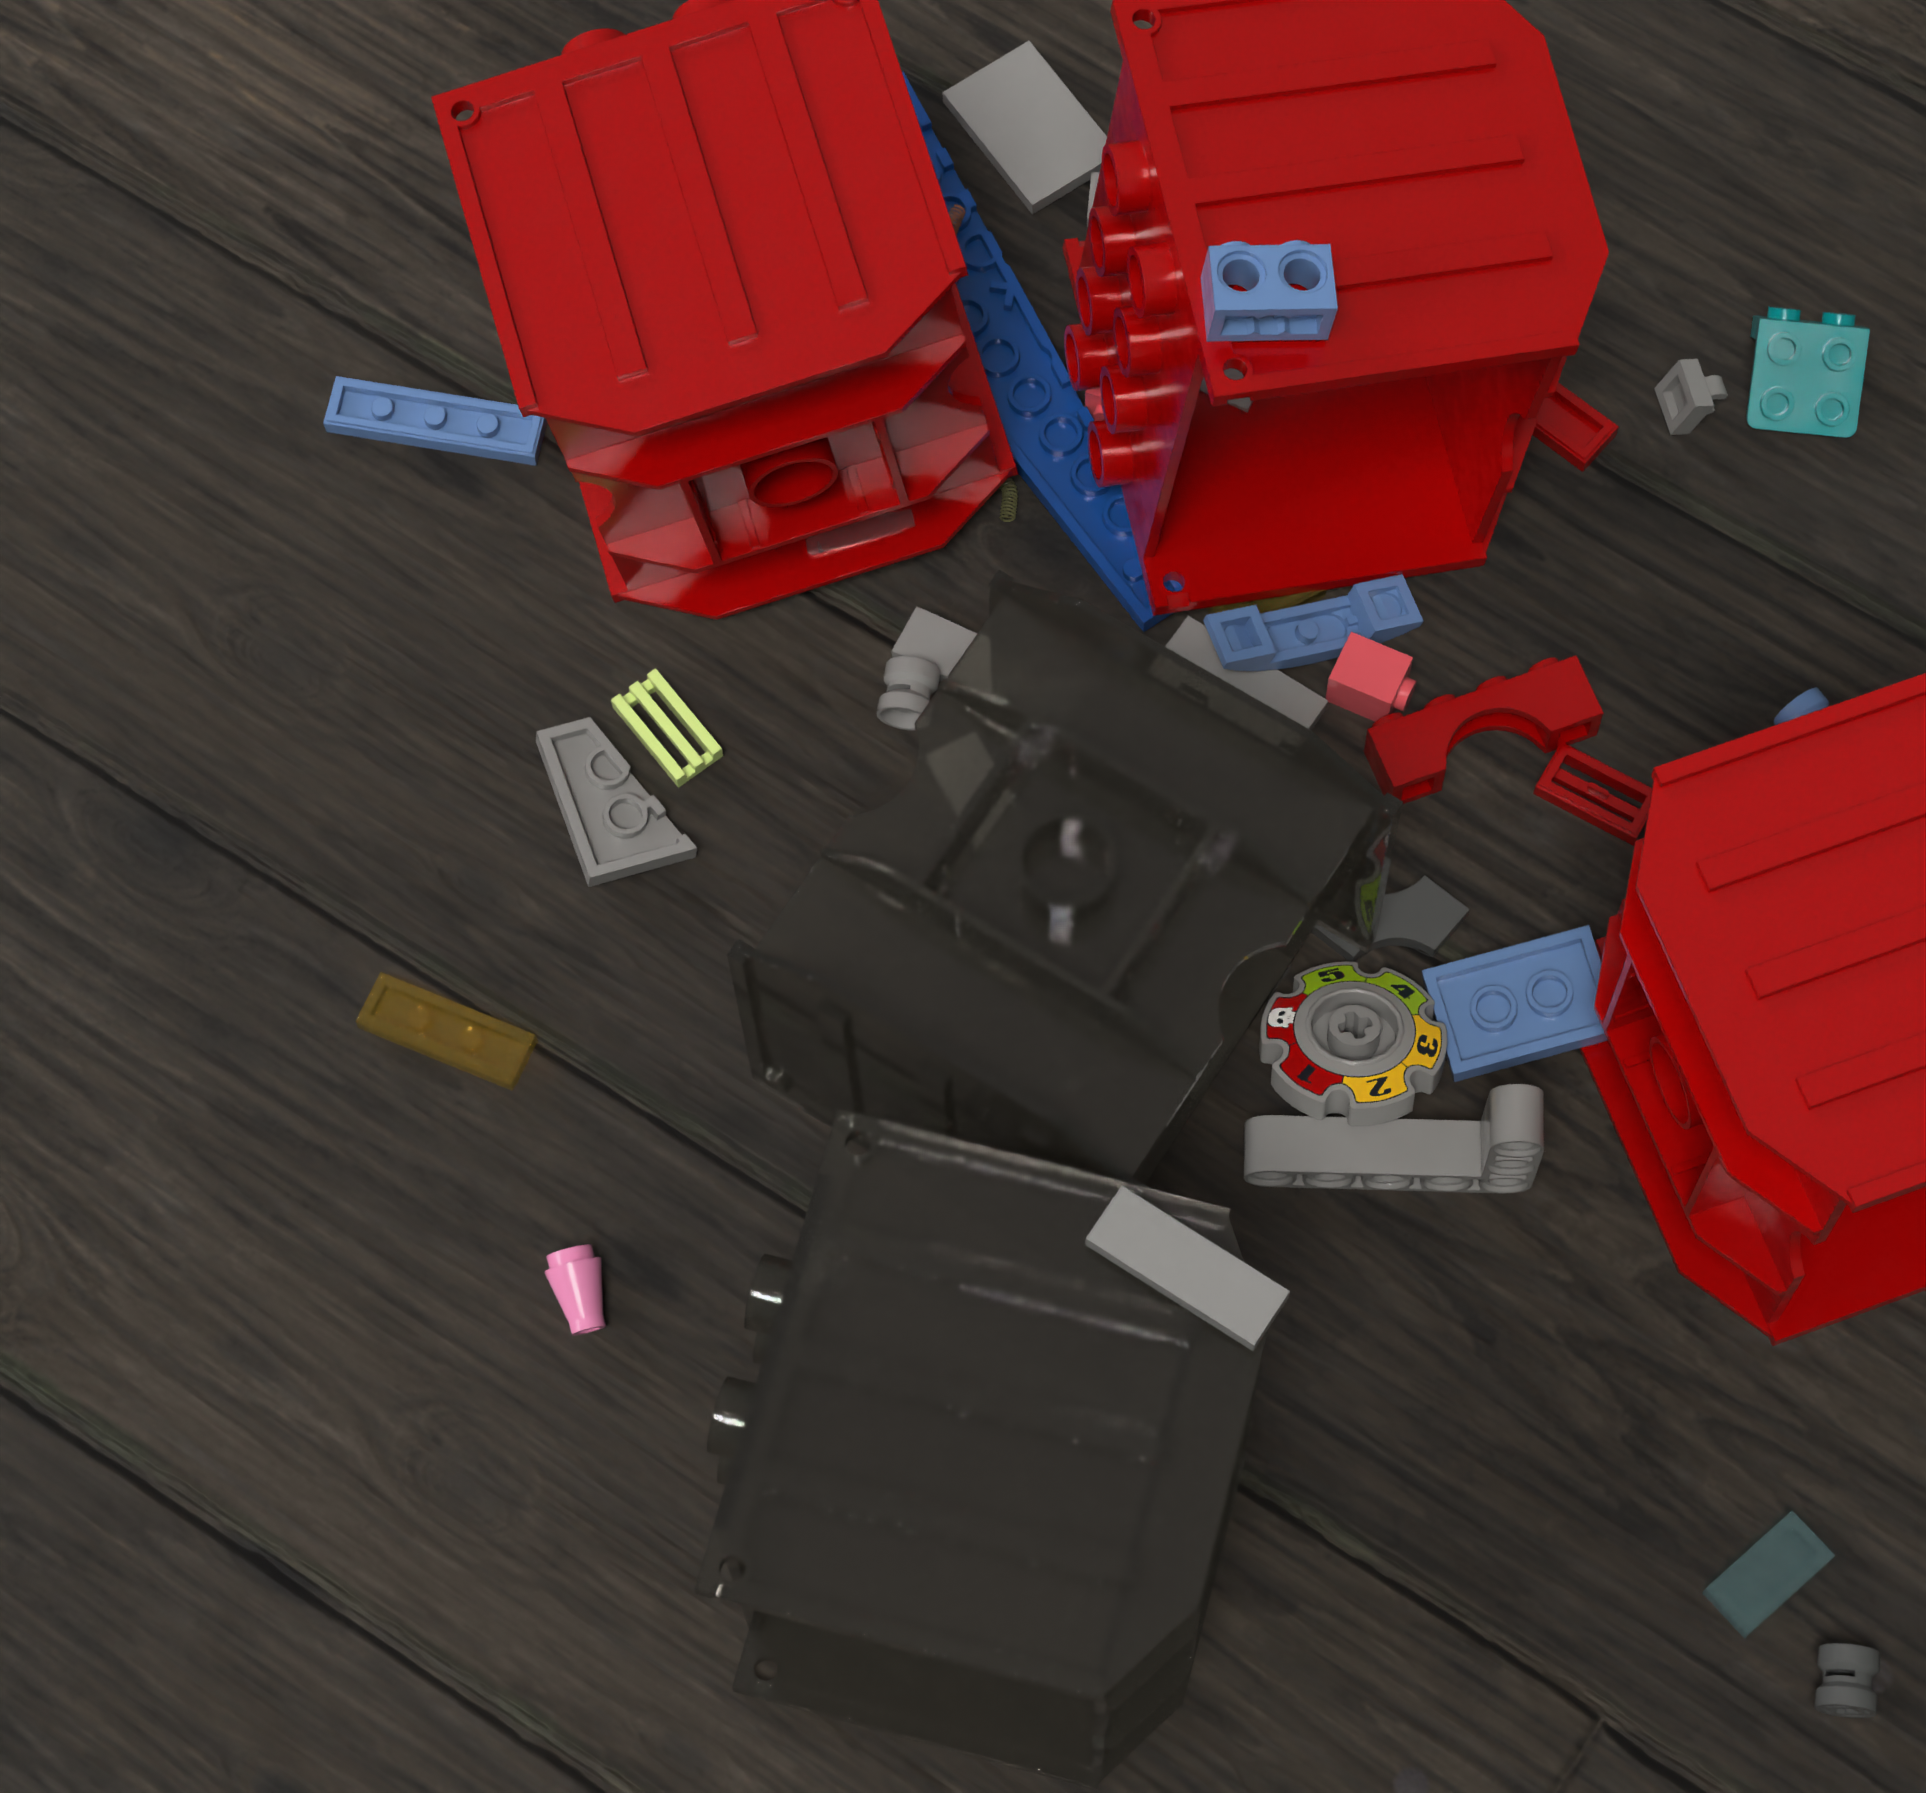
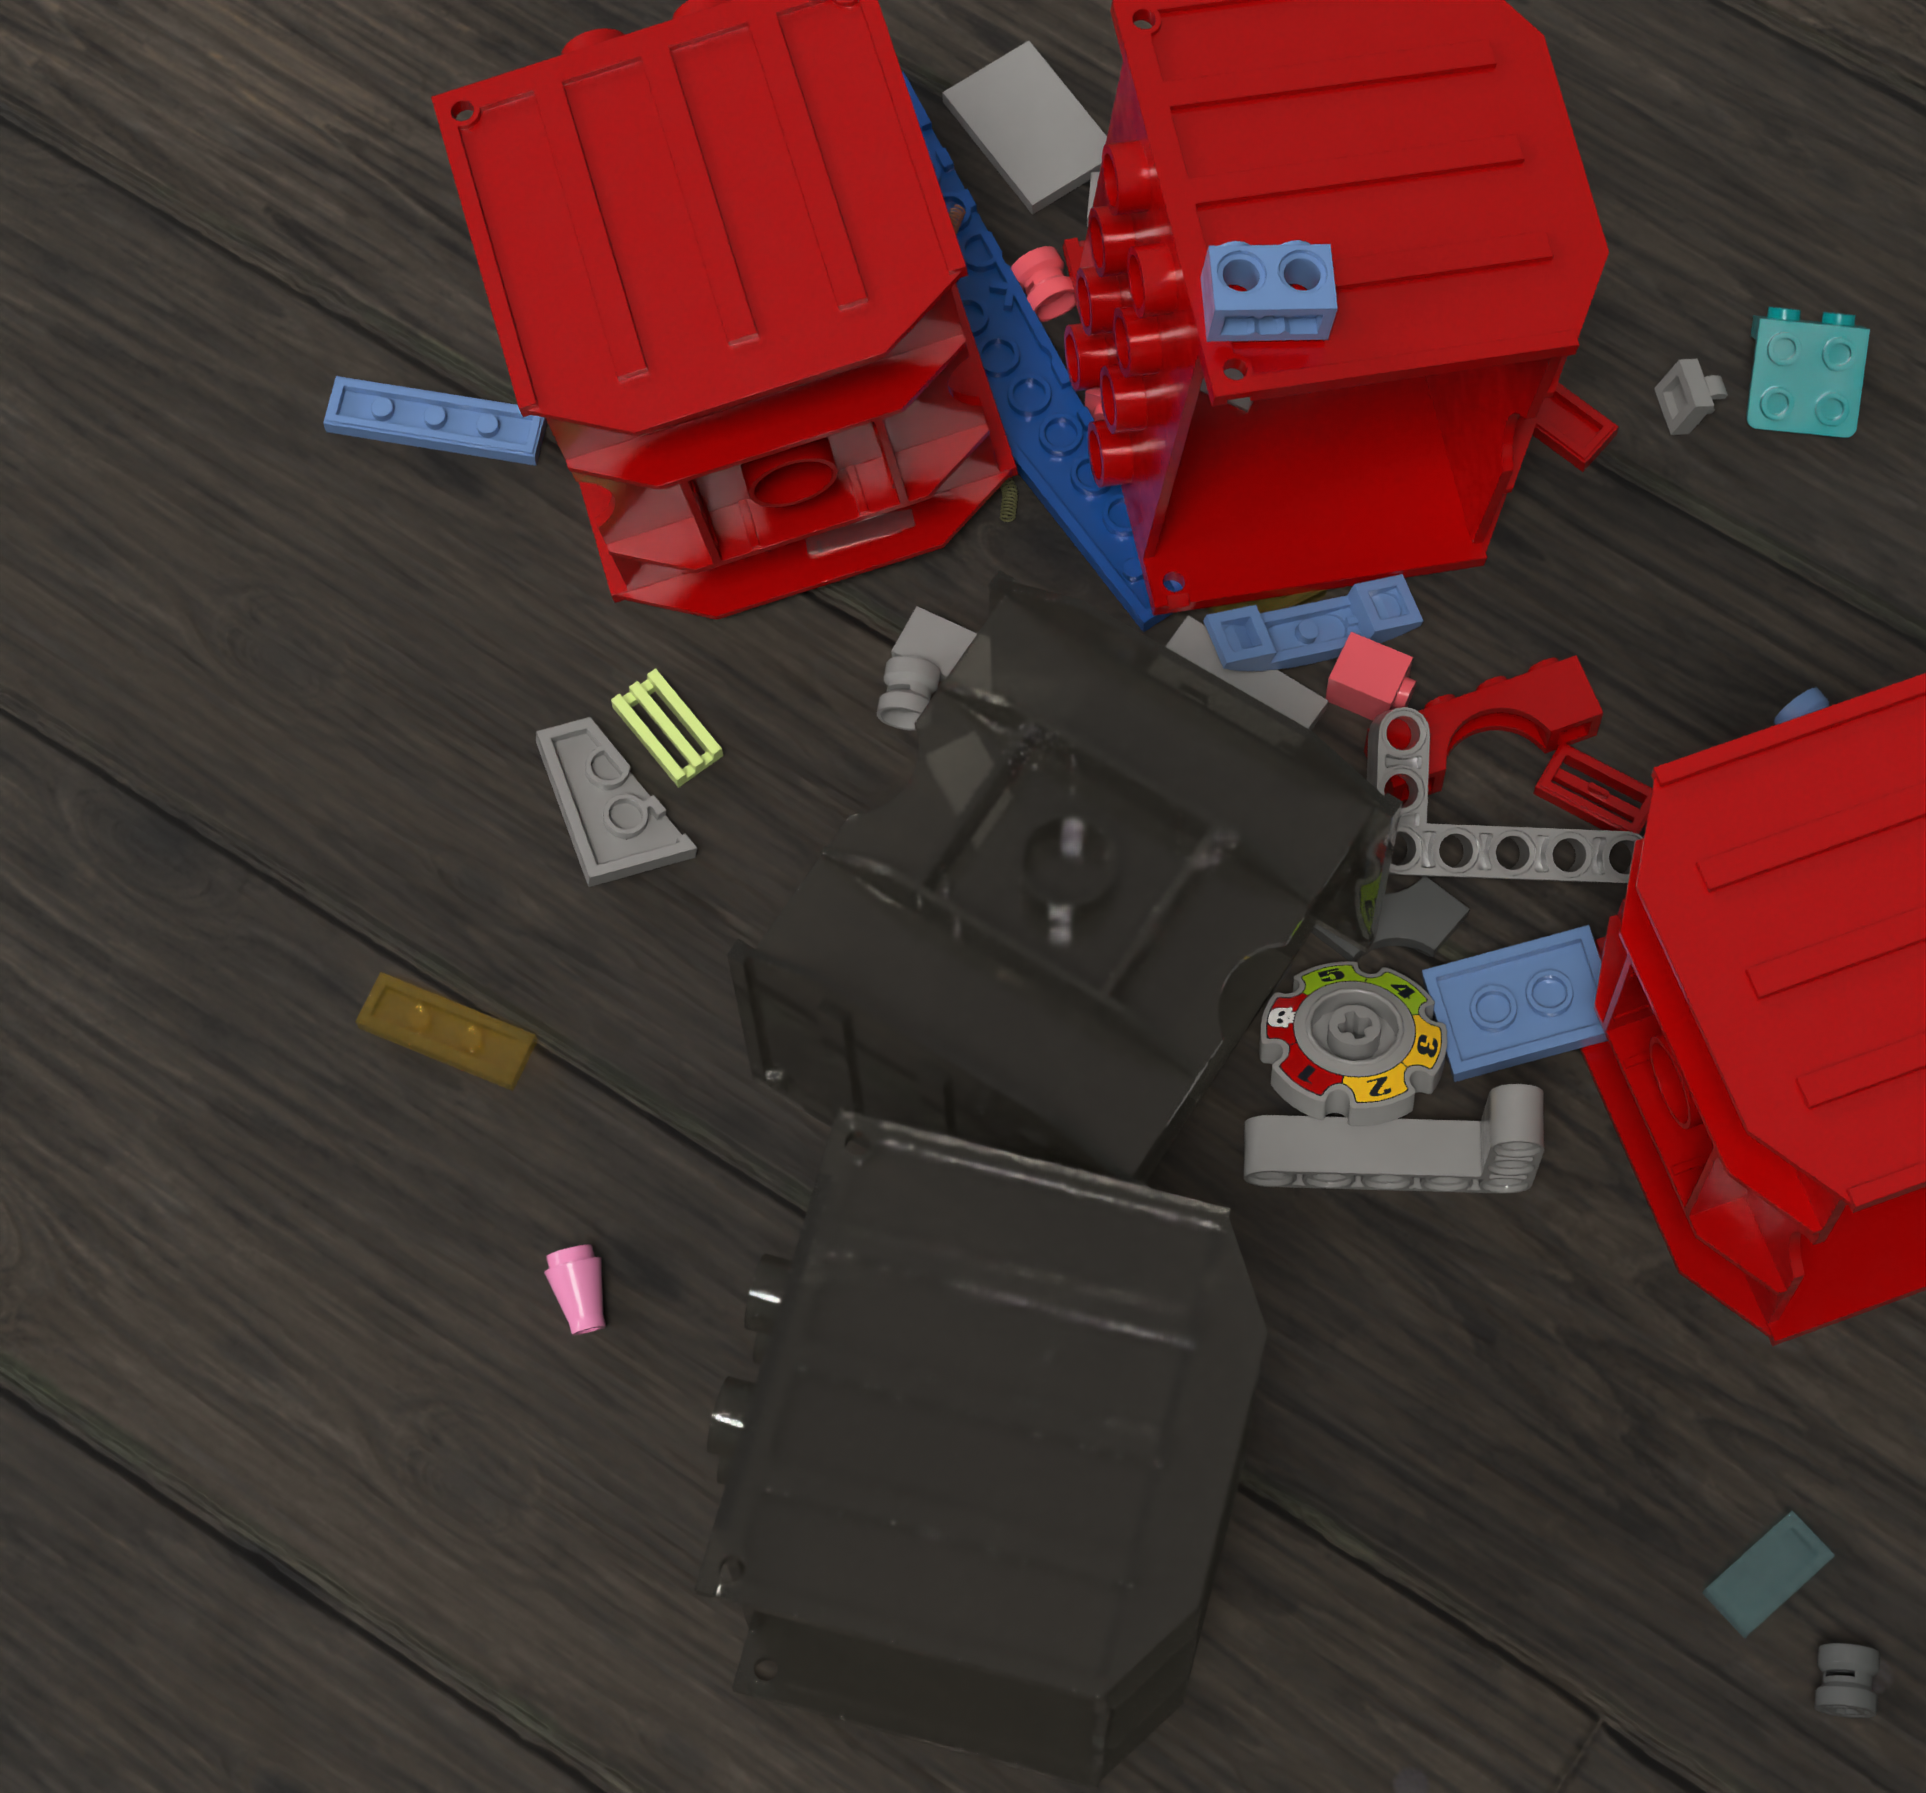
light grey tile [1085,1186,1290,1351] -> none
none -> coral wheel [1011,246,1076,322]
none -> light grey beam [1364,707,1643,883]

